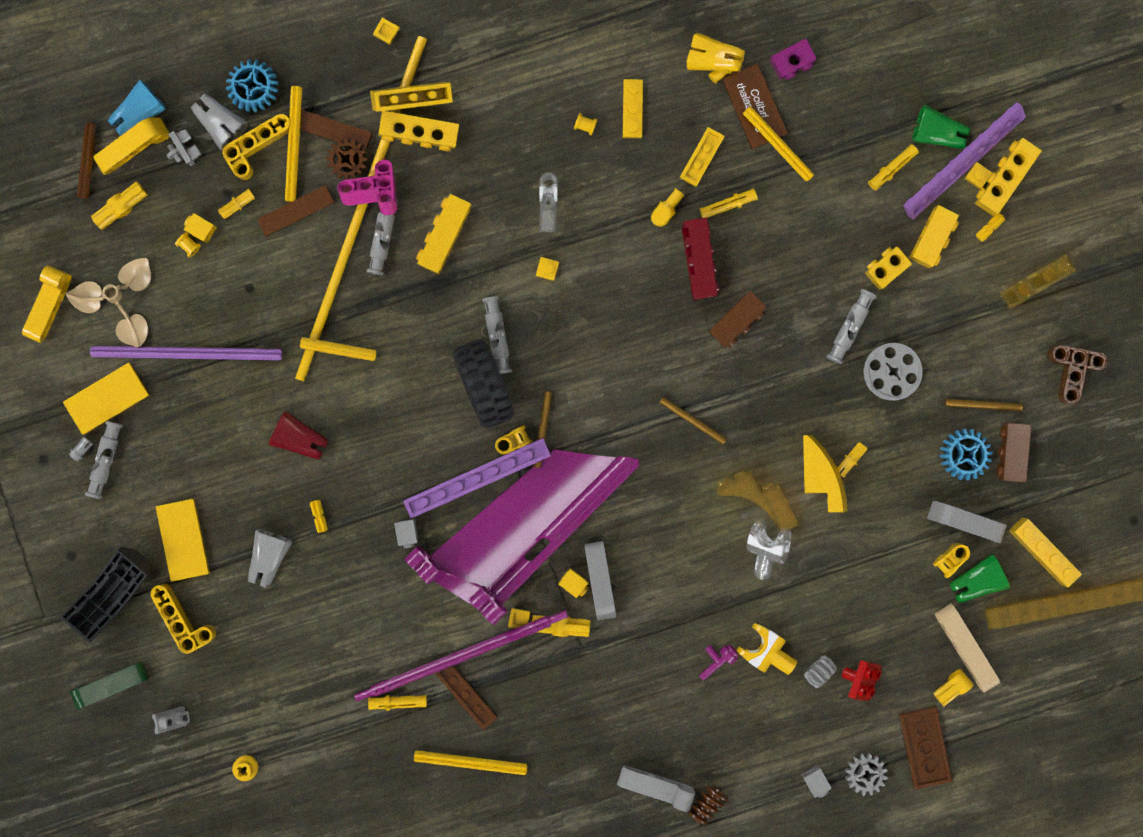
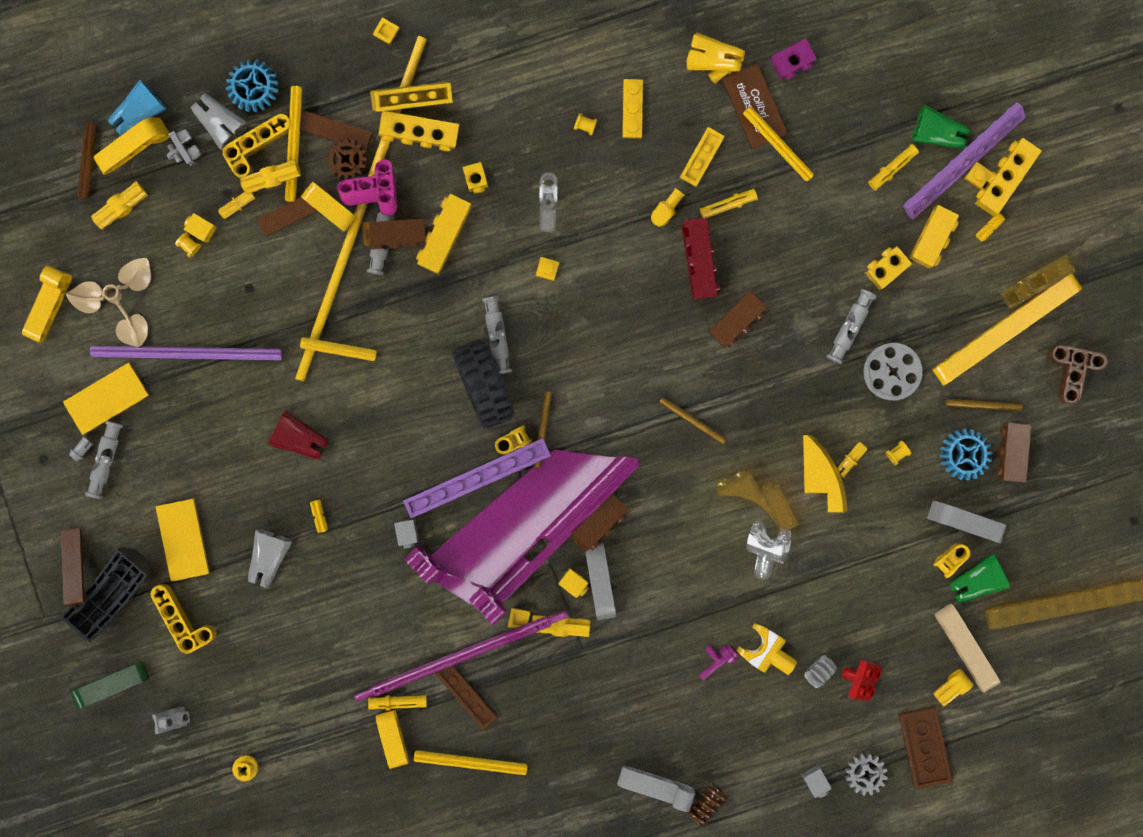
yellow brick [1009,518,1082,587] -> none
none -> reddish brown tile [61,528,85,606]
none -> yellow piece [240,160,301,194]
none -> yellow beam [301,182,356,232]
none -> reddish brown brick [363,219,426,249]
none -> yellow beam [376,710,409,769]
none -> yellow brick [463,162,488,194]
none -> reddish brown brick [570,493,628,552]
none -> yellow bush [885,441,911,466]
none -> yellow beam [932,272,1082,385]

